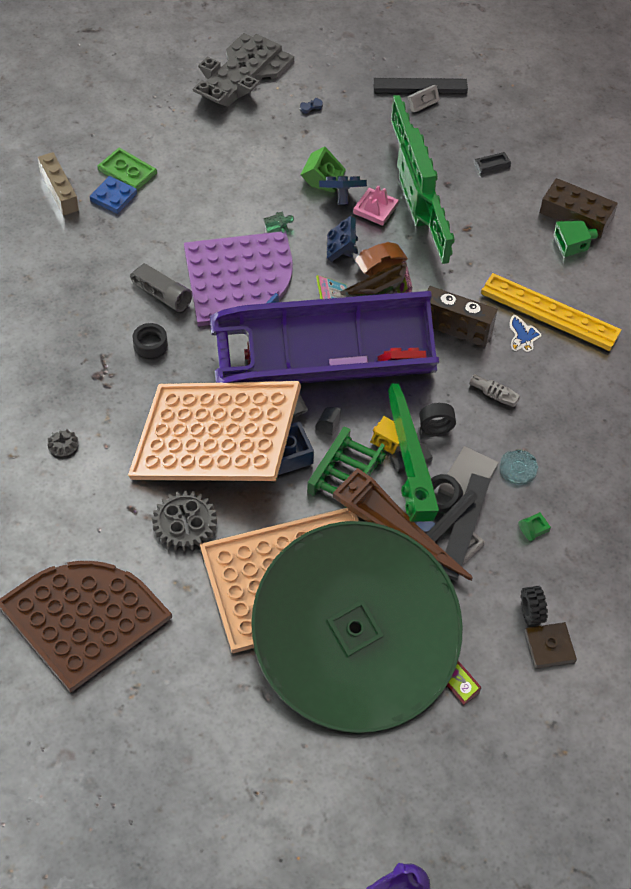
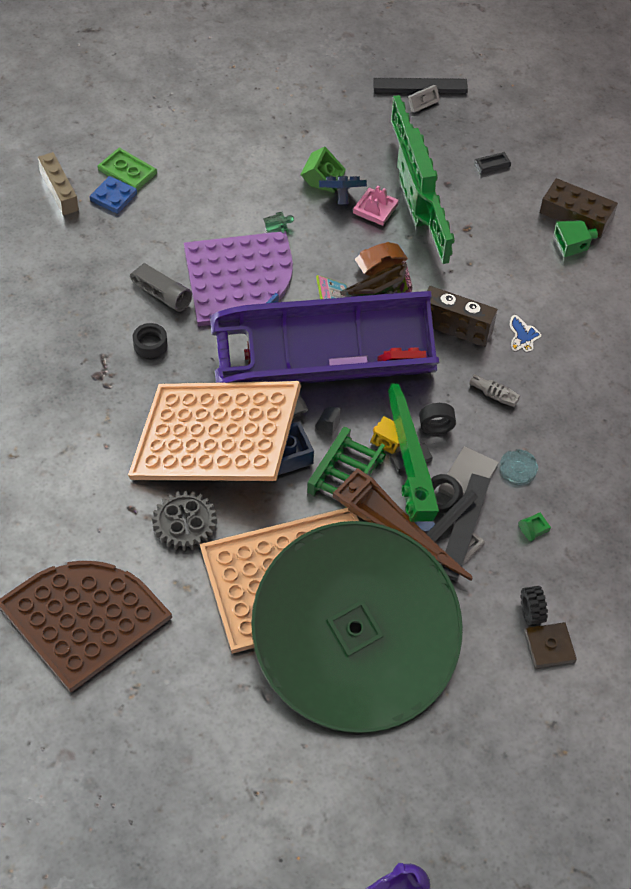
dark grey gear [47,429,78,456] -> none
dark grey piece [193,33,294,107] -> none
dark blue piece [300,98,323,114] -> none
dark blue plate [327,216,358,262] -> none
slope [446,661,481,705] -> none
yellow plate [481,273,622,351] -> none

